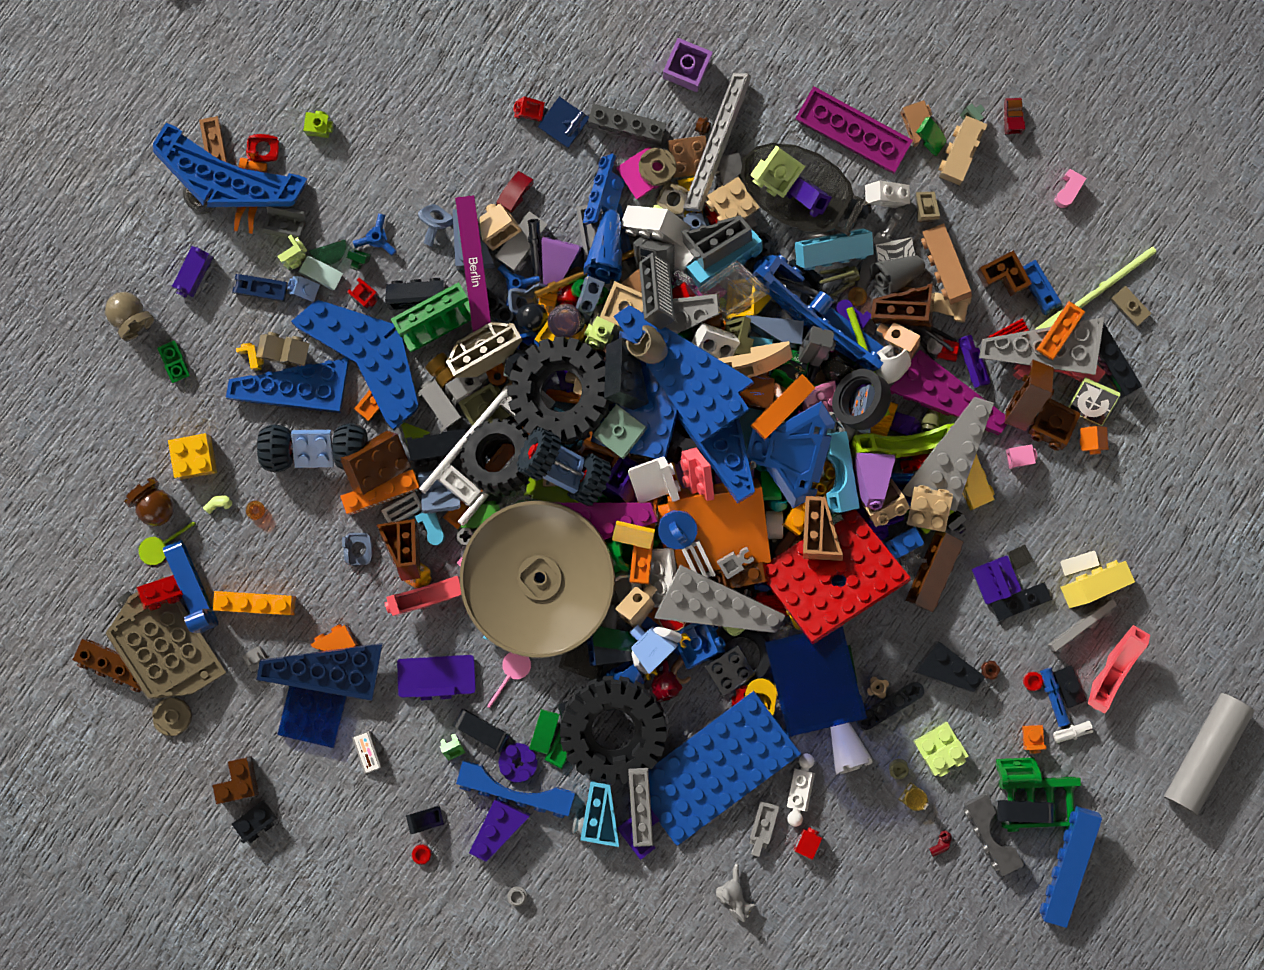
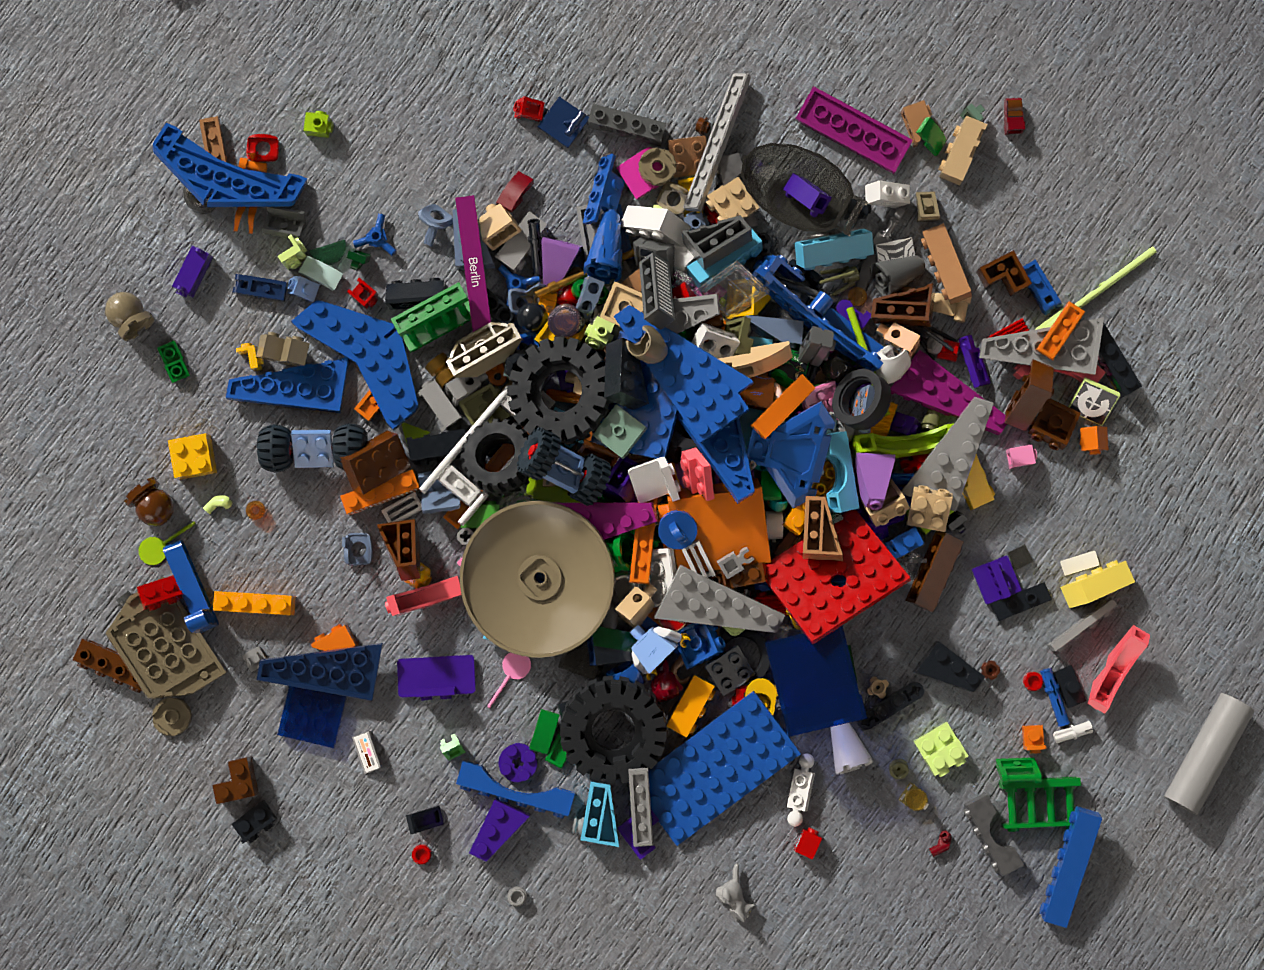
medium azure leg [415,512,445,546] -> none
black beam [452,708,511,752] -> none
yellow tile [612,521,655,549] -> none
medium lavender brick [663,38,713,92] -> none
light grey hinge [749,801,779,857] -> none
yellowish green plate [751,146,805,198] -> none
black beam [997,800,1055,823] -> none
bright pink leg [1054,169,1086,208] -> none
dark tan plate [1110,286,1152,327] -> none
none -> light orange brick [666,675,716,738]

